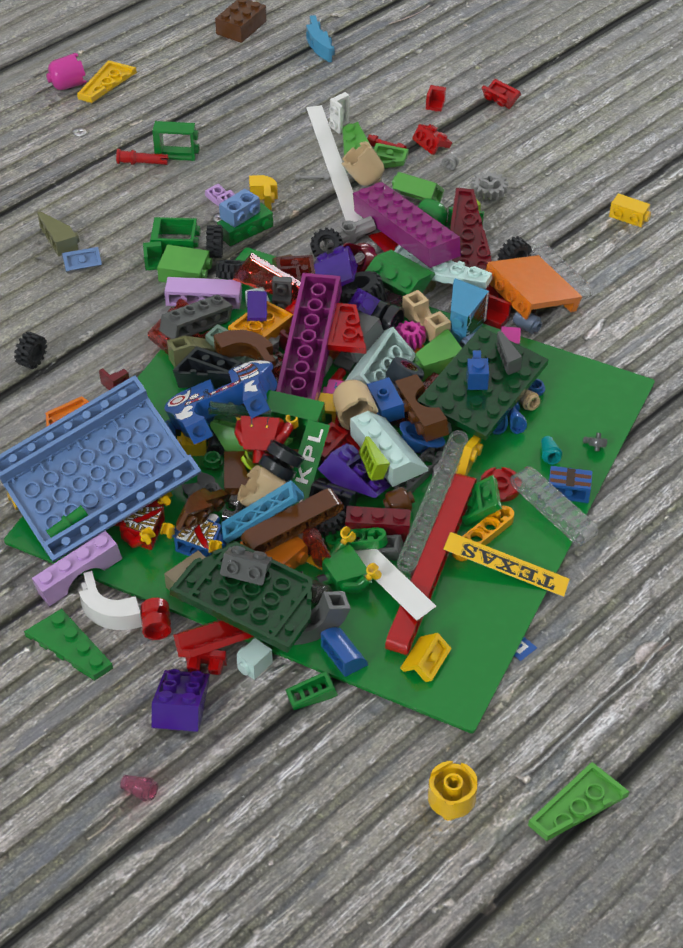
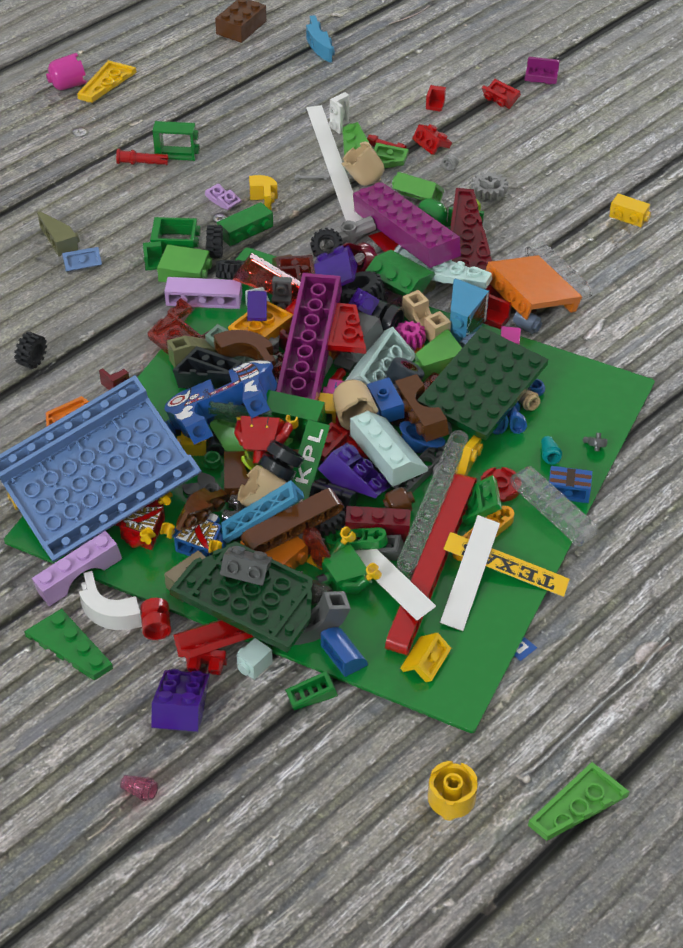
green pin [46,505,89,538] -> none
dark grey brick [159,295,233,339] -> none
medium blue brick [219,189,260,228] -> none
lime slope [359,436,390,481] -> none
blue brick [466,350,489,390] -> none
dark grey slope [496,331,522,375] -> none
black tyre [498,236,532,261] -> none
none -> white sticker [440,515,500,631]
none -> magenta bracket [525,57,560,84]

